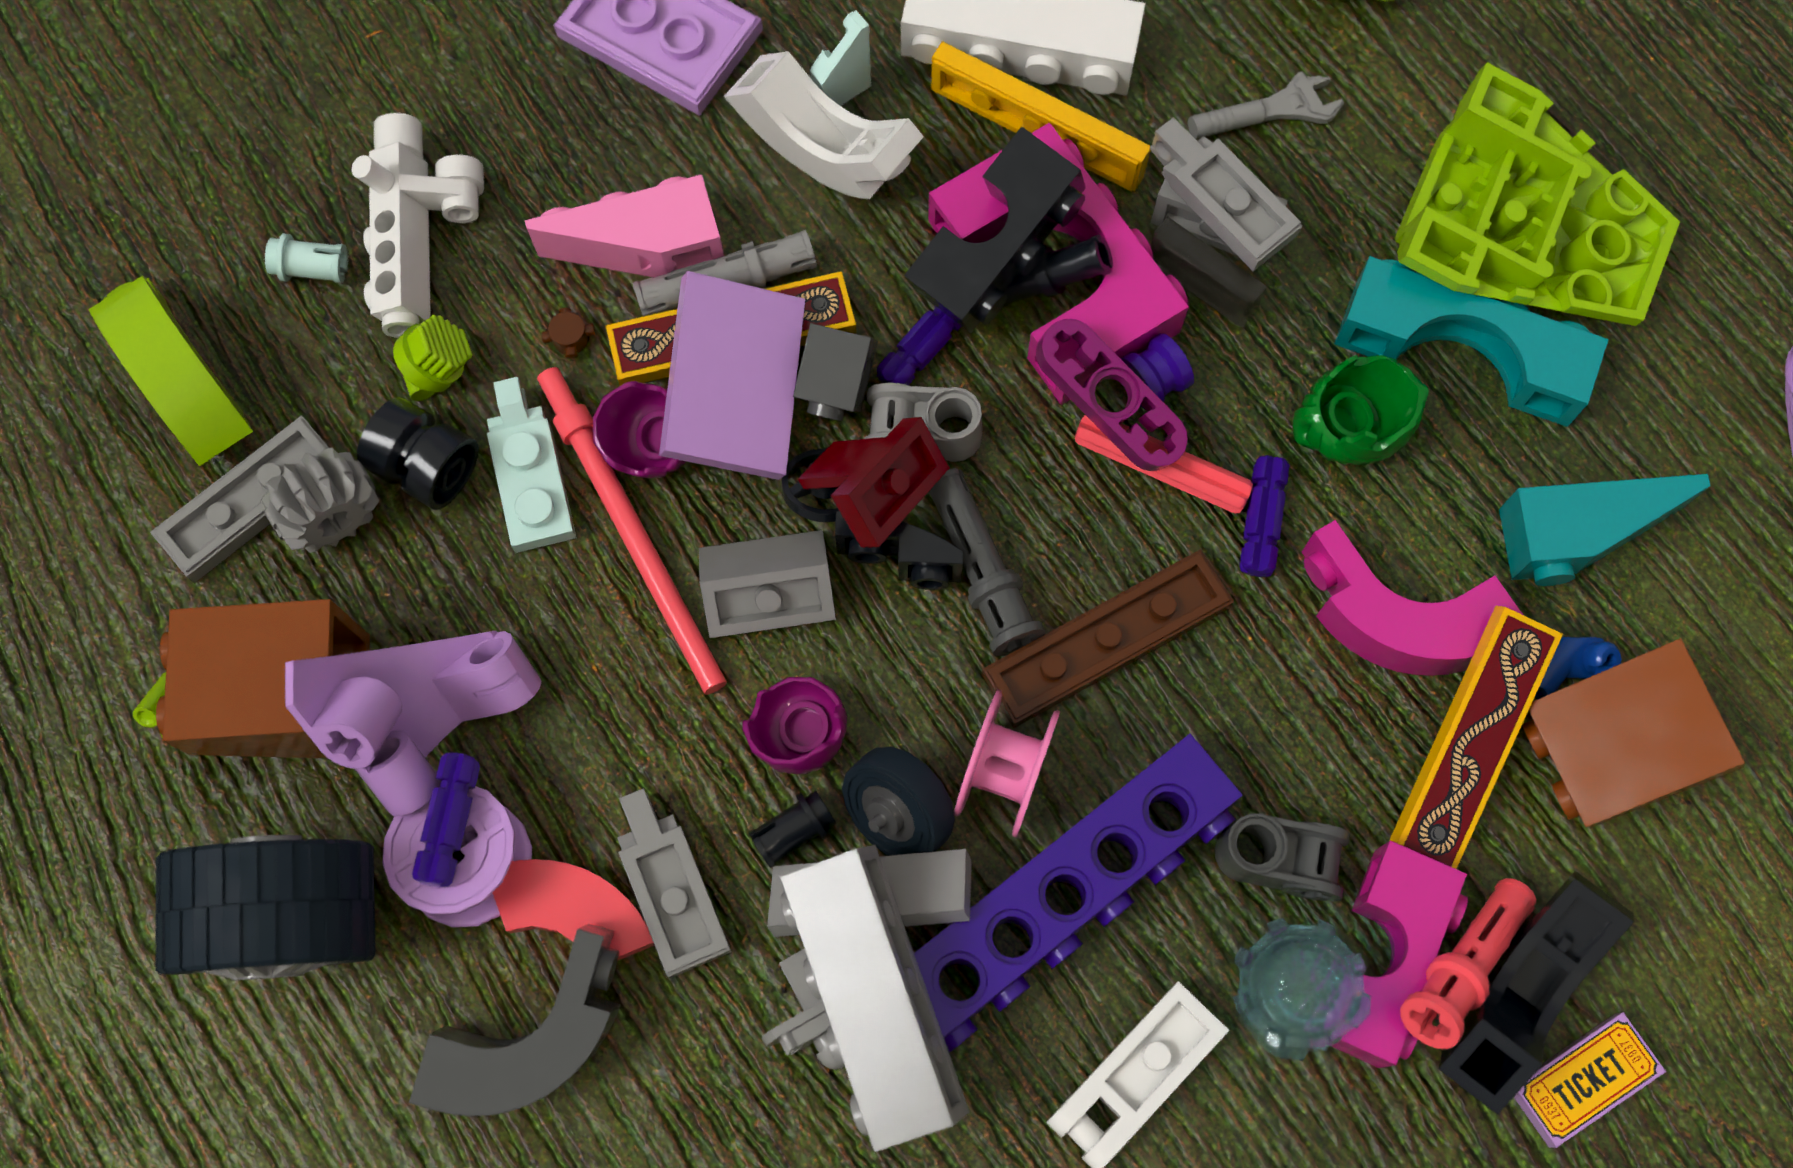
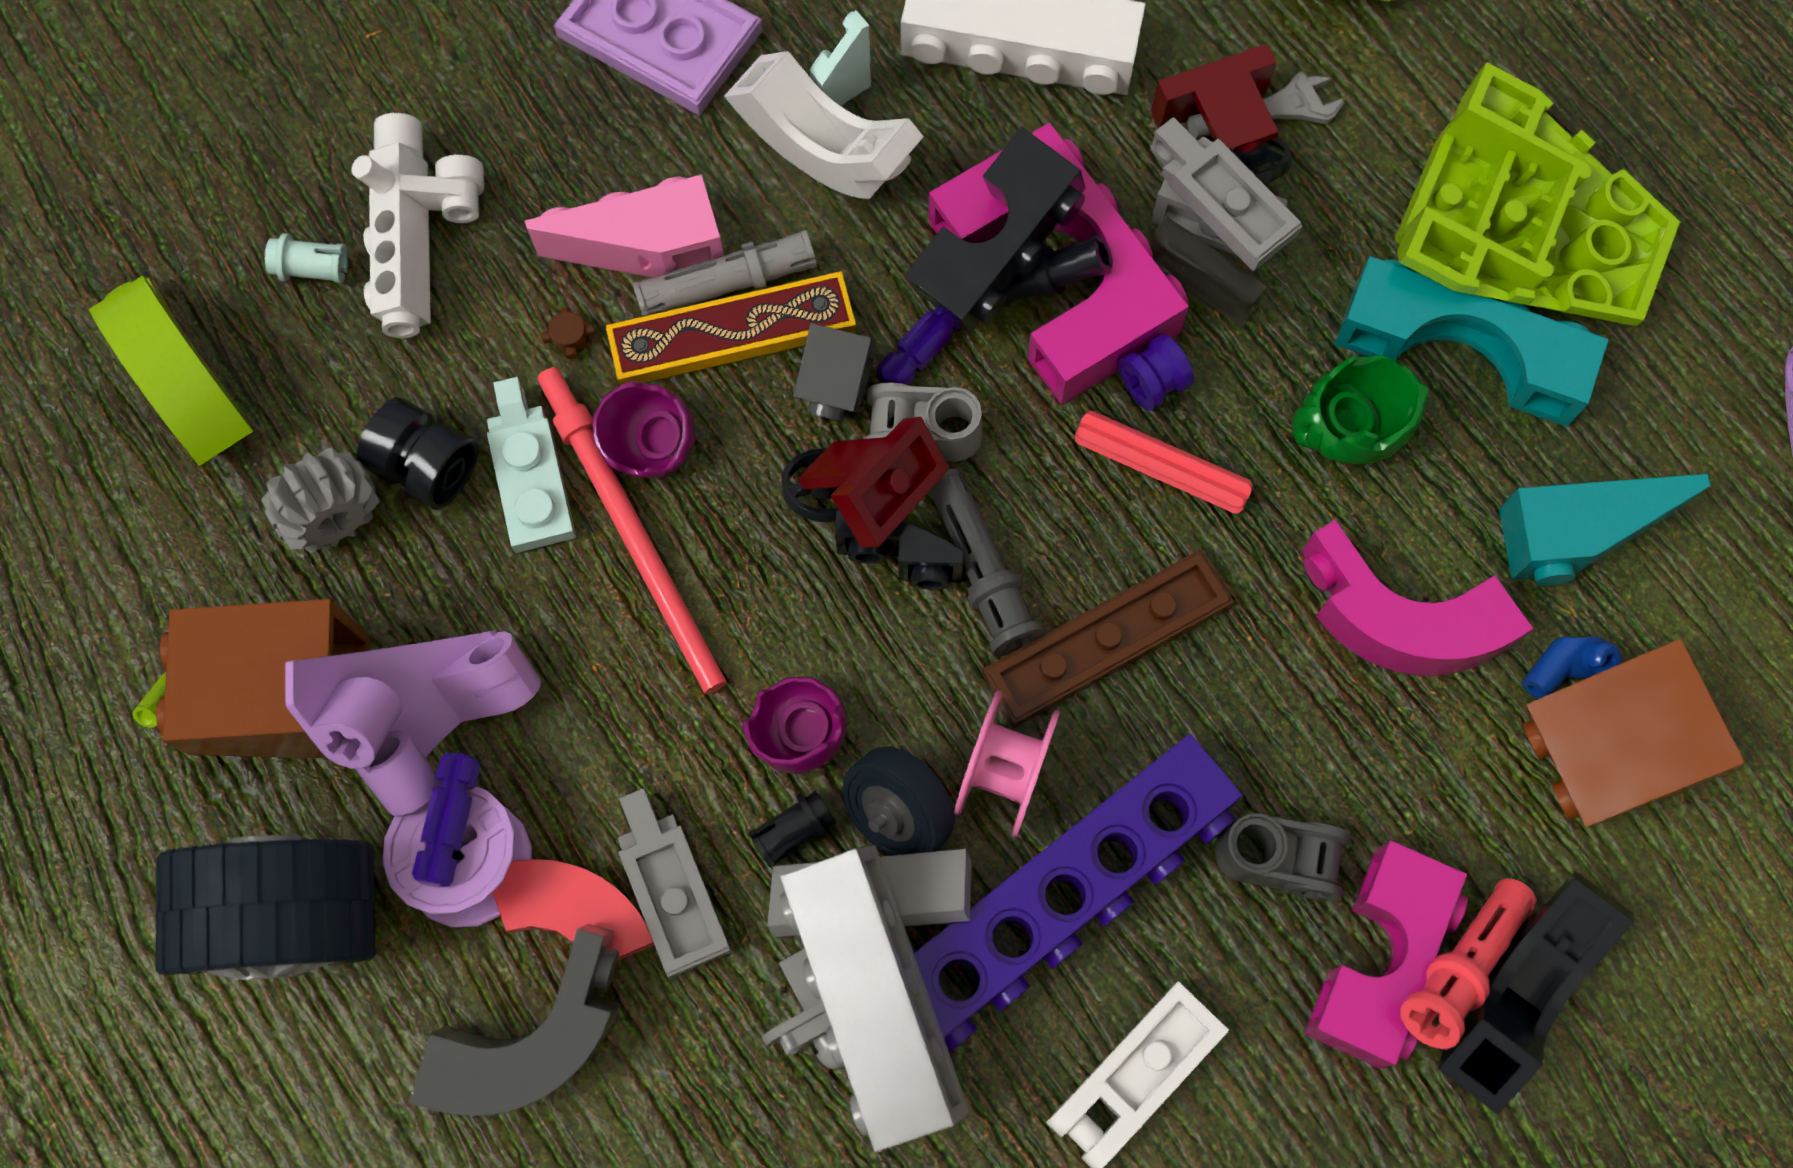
light grey tile [150,415,329,583] -> none
lime piece [393,315,472,401] -> none
lavender tile [659,271,805,480] -> none
light grey panel [699,530,836,638] -> none
yellow tile [931,41,1151,192] -> none
magenta beam [1036,319,1188,471] -> none
clear light blue hair [1233,917,1371,1061] -> none
dark purple axle [1239,455,1290,577] -> none
tile [1389,606,1563,869] -> none
tile [1514,1012,1666,1148] -> none
none -> dark red piece [1150,43,1292,184]

